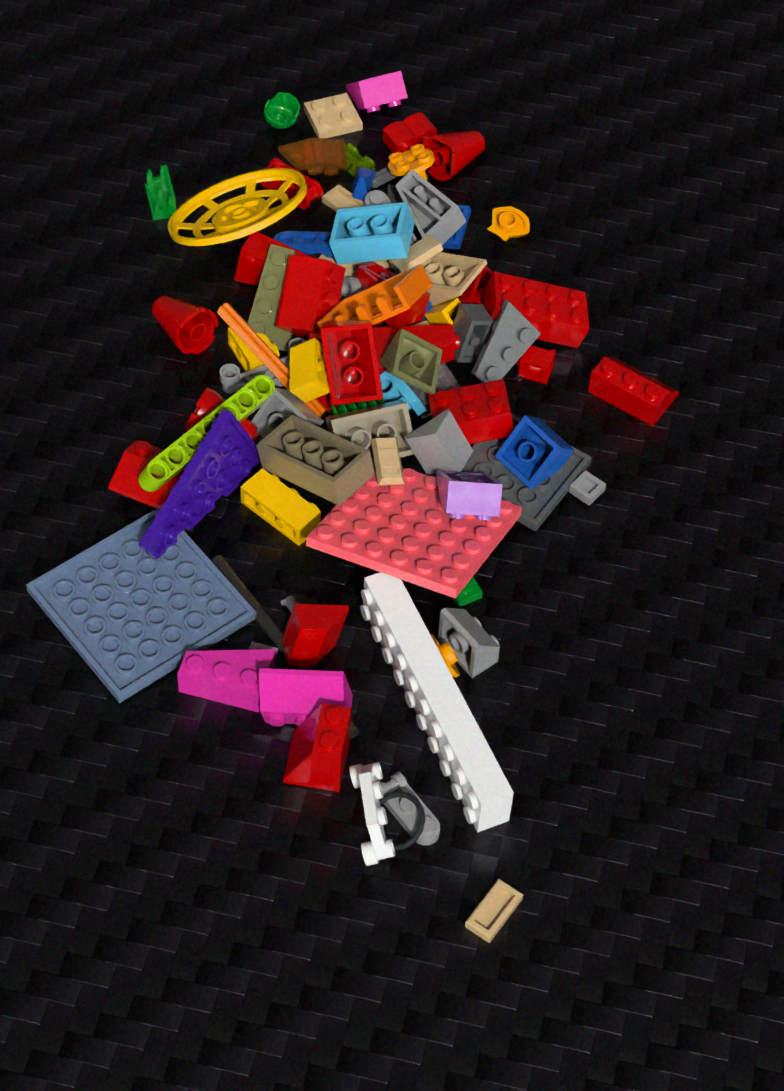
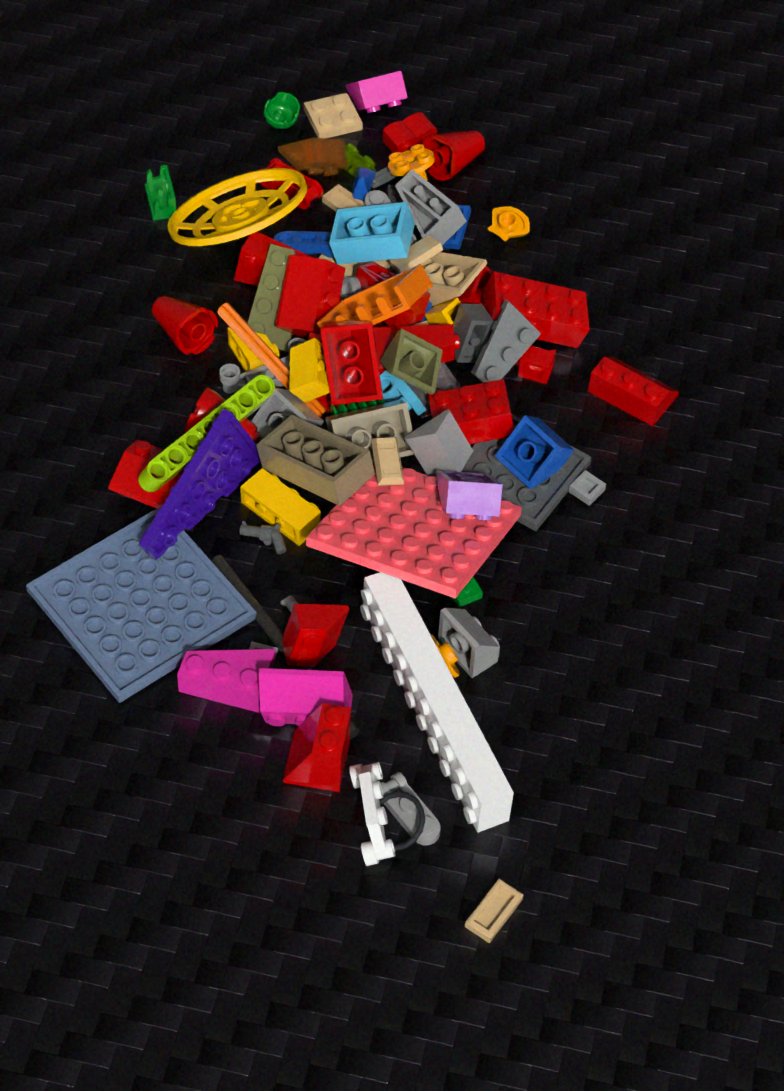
none -> dark grey piece [240,521,287,554]

